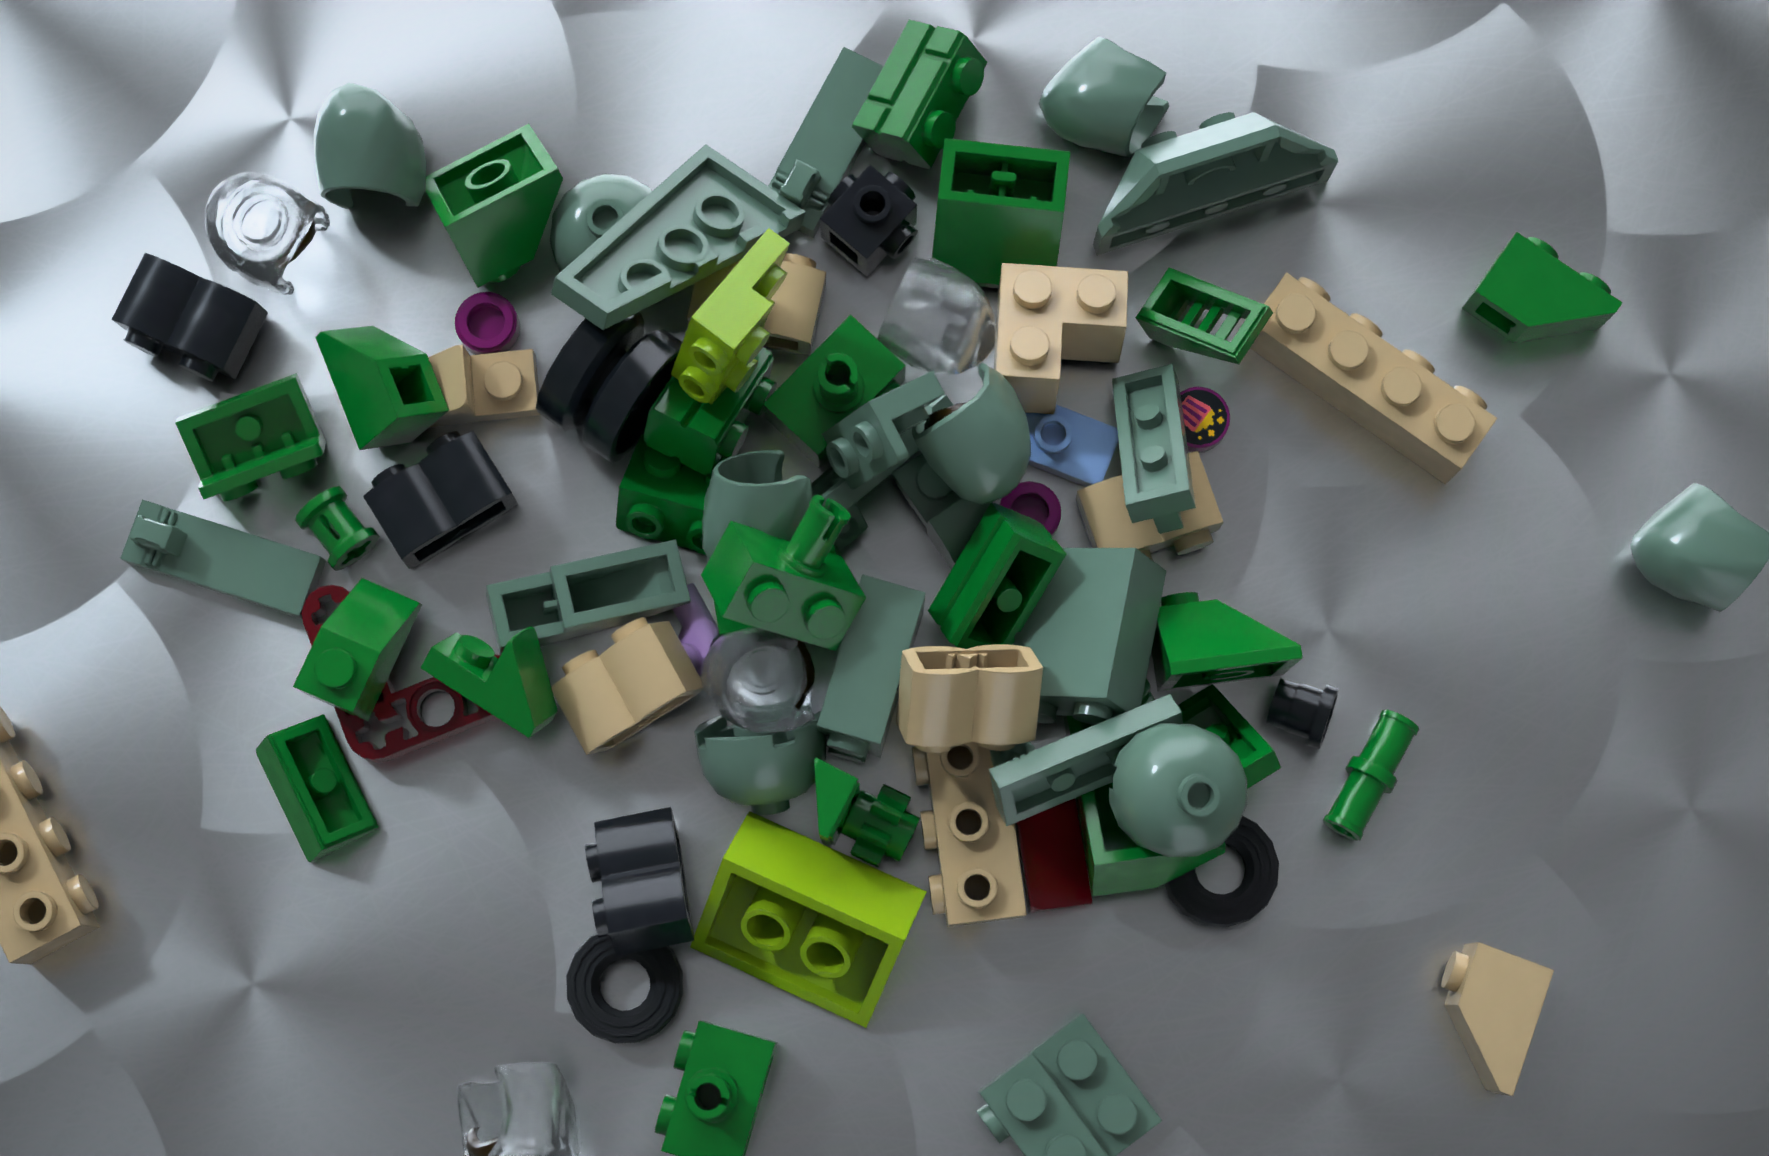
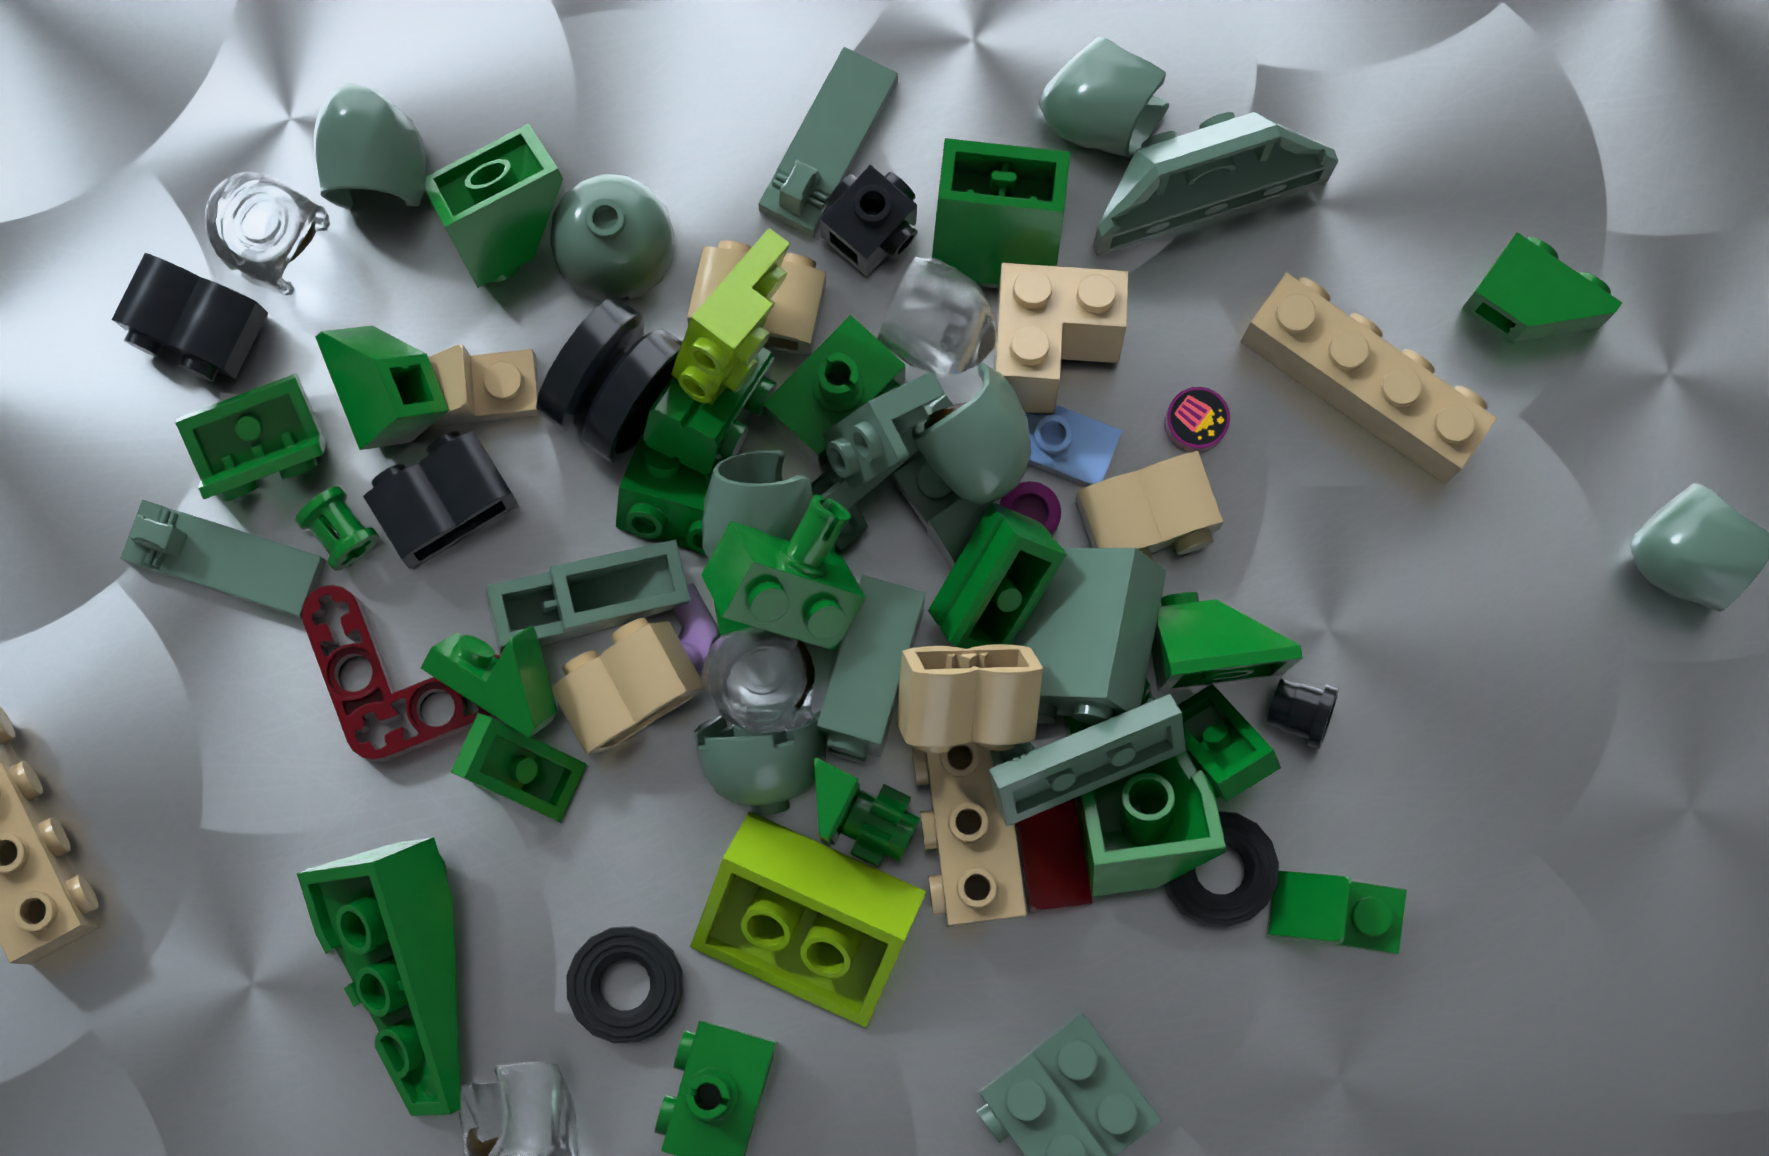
green slope [256,714,379,862] -> none
green slope [293,578,422,721] -> none
magenta tile [455,292,520,355] -> none
sand green wing [551,144,806,330] -> none
black brick [585,807,694,956] -> none
green brick [852,19,987,169] -> none
sand green cylinder [1109,723,1247,857] -> none
sand green hinge [1112,363,1196,534] -> none
green slope [1135,268,1273,364] -> none
green pin [1323,709,1419,841] -> none
tan slope [1441,942,1554,1096] -> none
none -> green wedge [297,837,461,1116]
none -> green slope [450,713,586,822]
none -> green slope [1266,871,1407,955]

